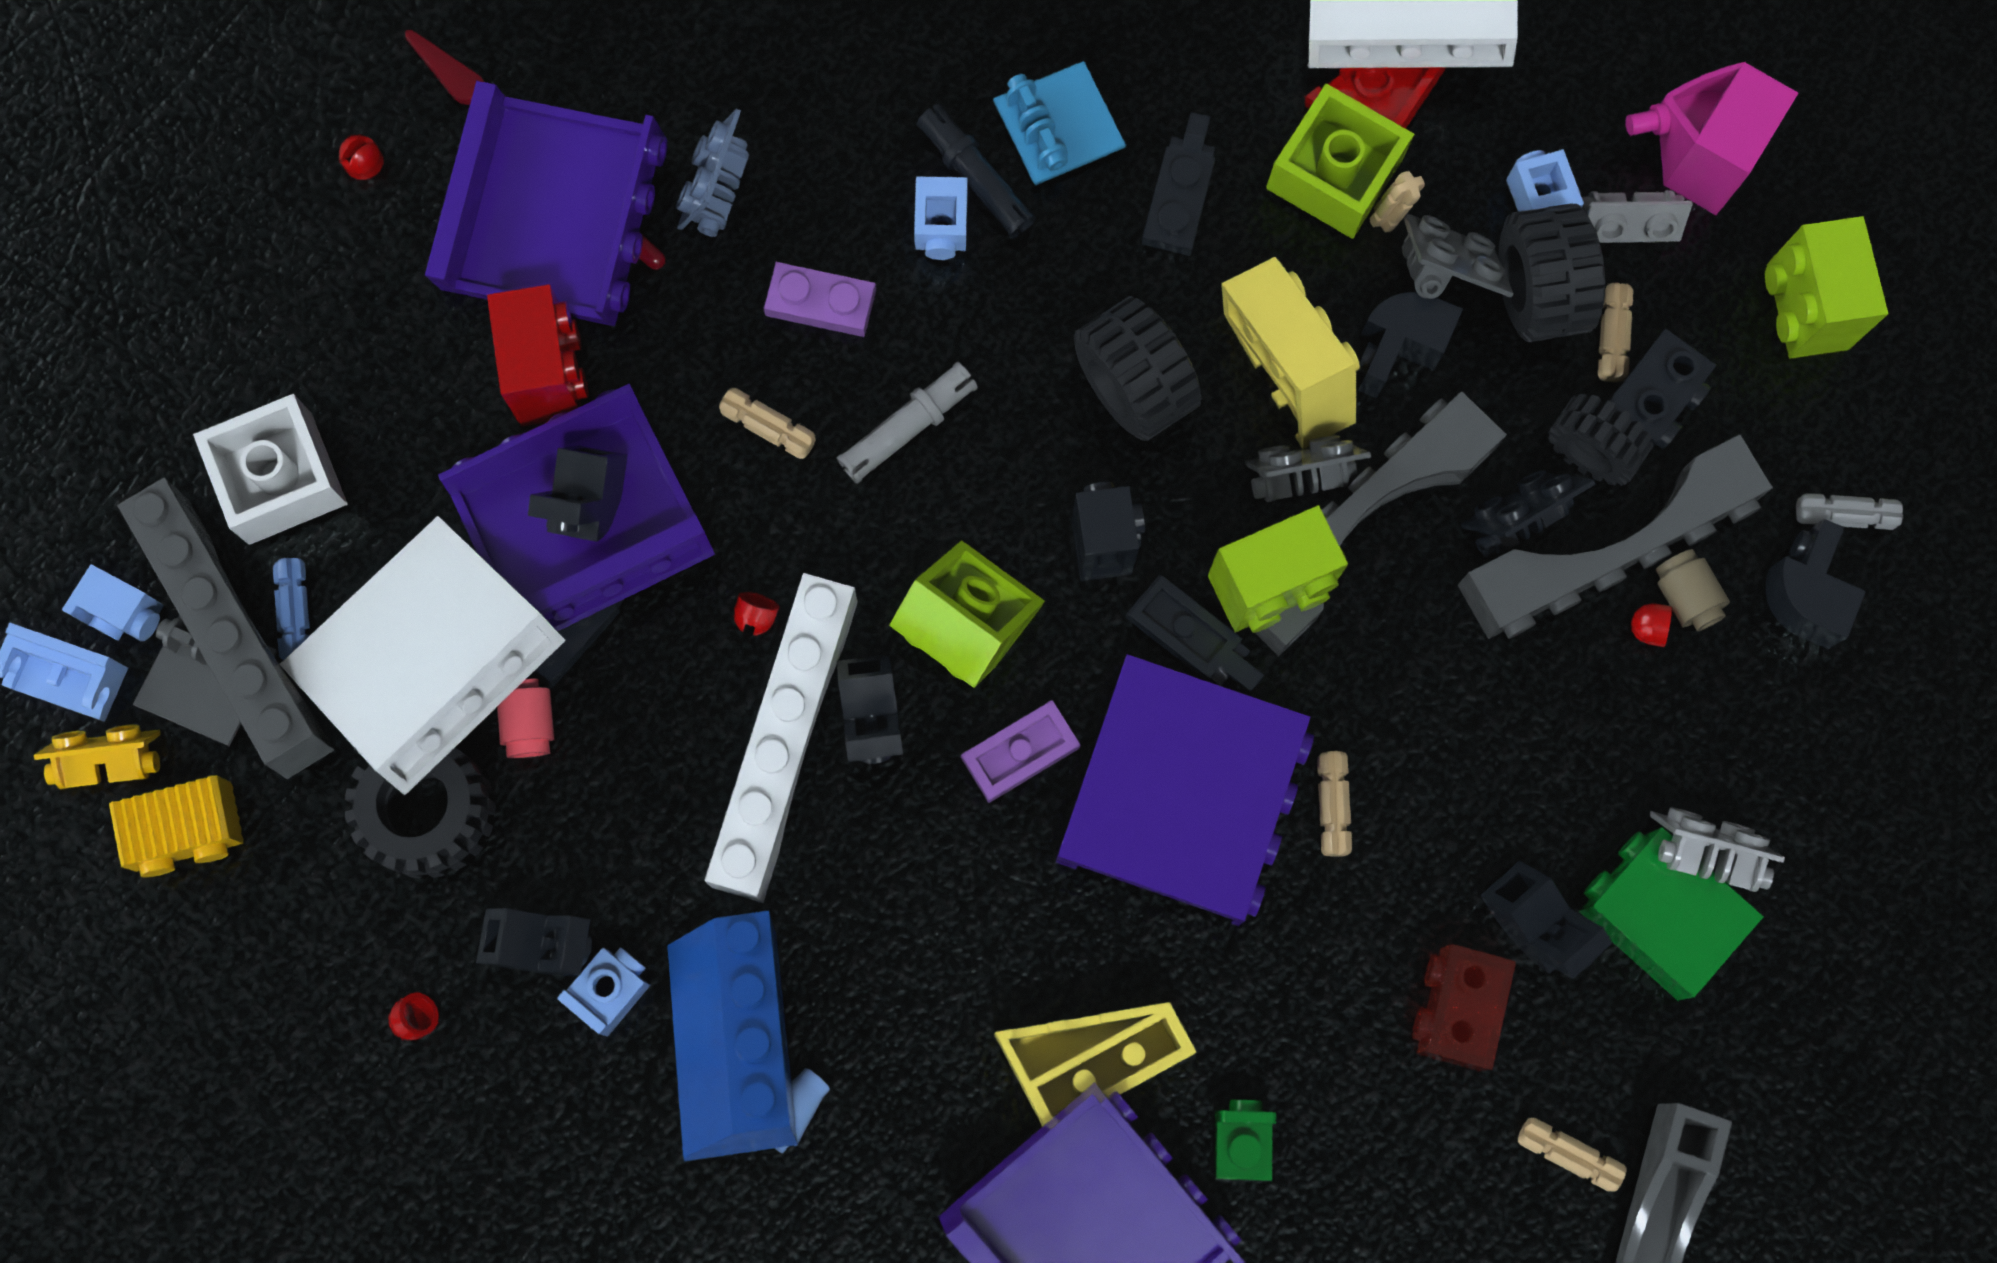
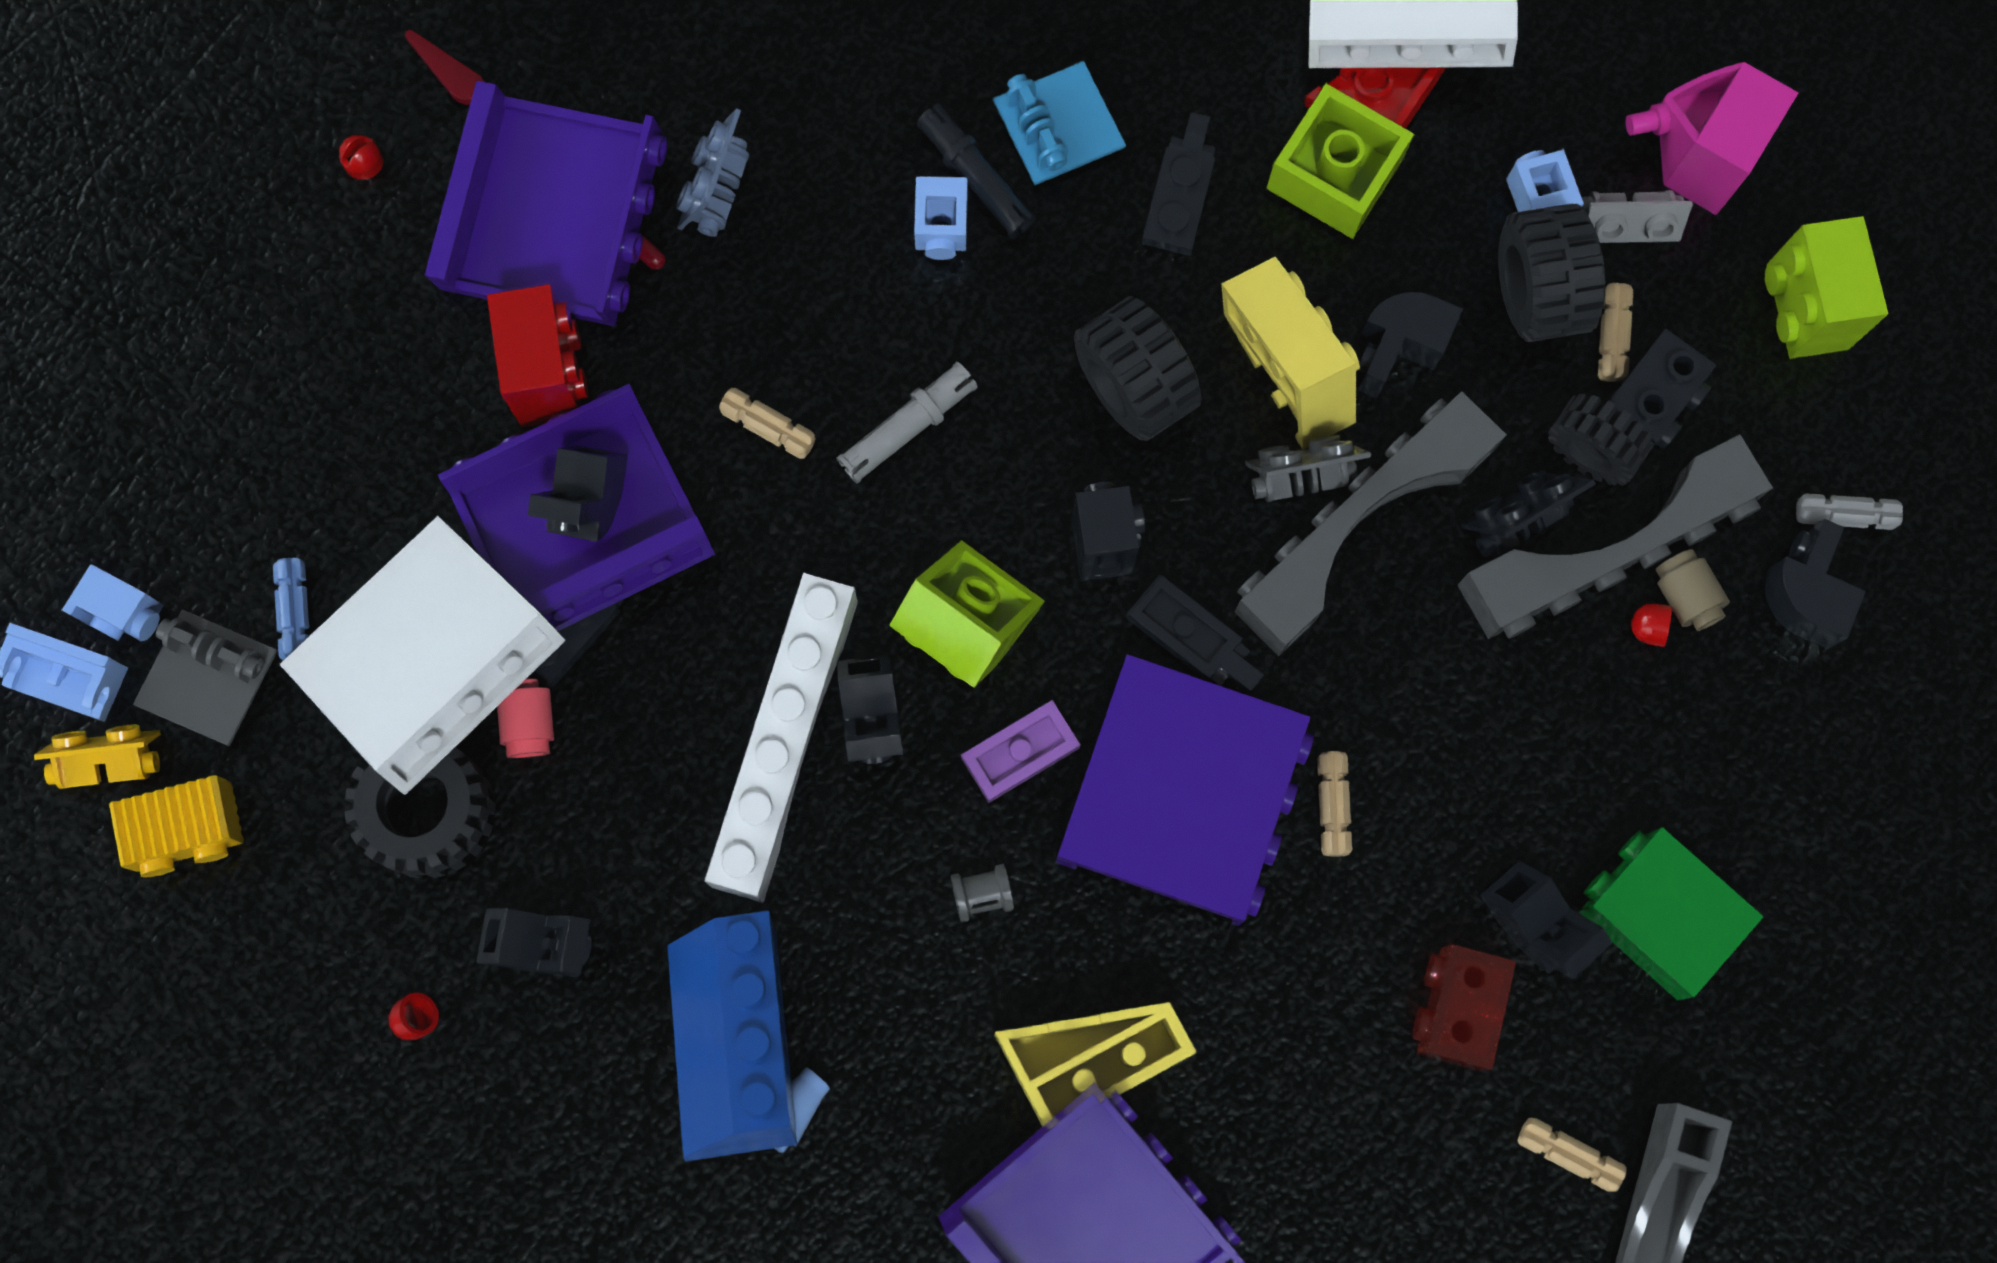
dark grey arch [117,477,334,779] -> none
white brick [193,394,347,545] -> none
light blue brick [557,947,650,1036] -> none
red hinge [733,592,779,636] -> none
medium lavender plate [764,262,876,337] -> none
lime brick [1208,505,1348,633] -> none
green bracket [1214,1100,1276,1181] -> none
tan axle [1369,171,1425,232] -> none
dark grey hinge [1402,213,1514,299] -> none
light grey hinge [1650,807,1785,892] -> none
none -> dark grey bush [951,864,1014,922]

